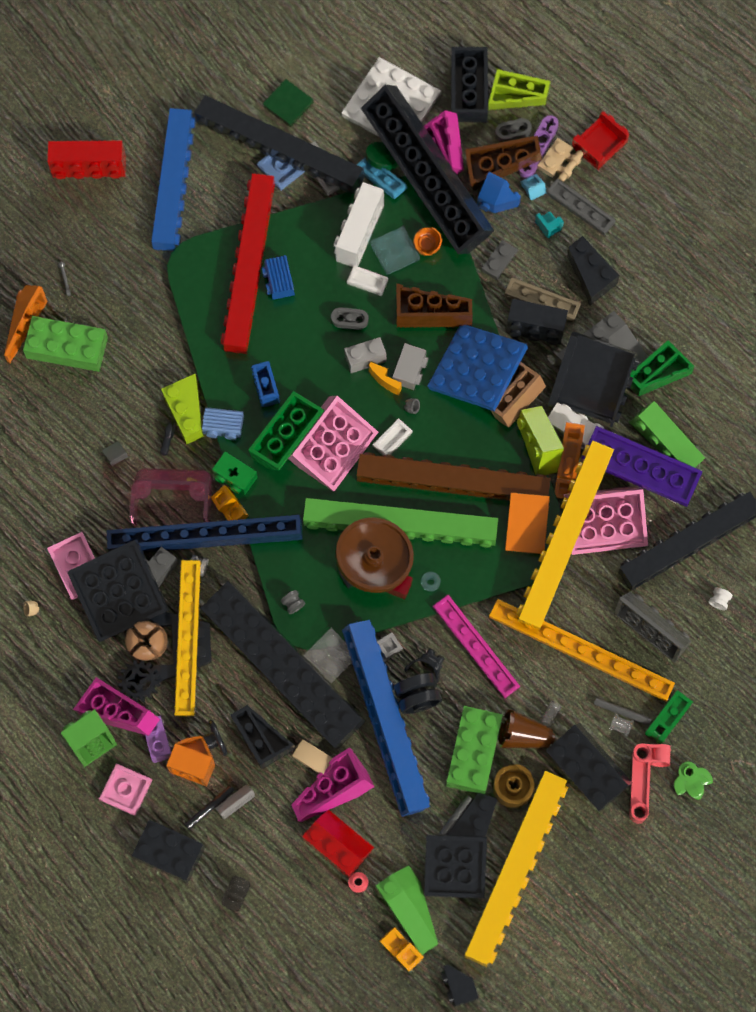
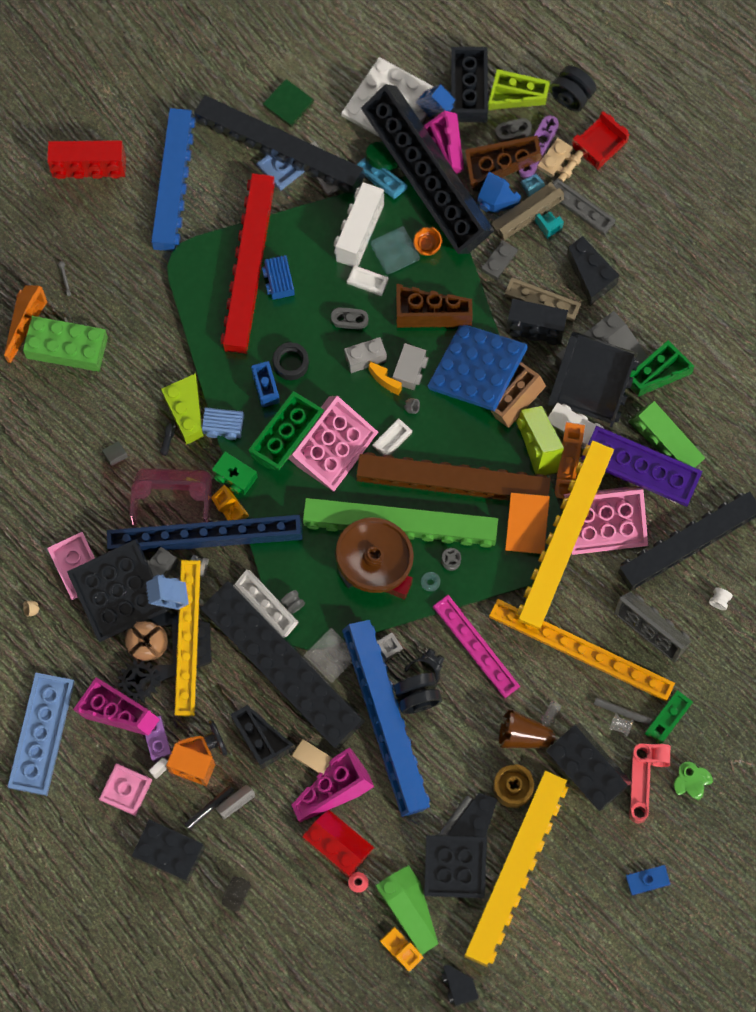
bright green brick [61,709,117,767] -> none
bright green brick [446,706,503,795] -> none
none -> medium blue plate [8,673,75,796]
none -> medium blue brick [146,575,189,610]
none -> white tile [149,757,168,779]
none -> white plate [235,570,299,637]
none -> black tyre [273,342,309,380]
none -> blue brick [416,84,456,117]
none -> dark grey wheel [442,548,461,571]
none -> dark tan panel [492,182,564,241]
none -> black wheel [549,65,597,112]
none -> blue plate [626,865,671,896]

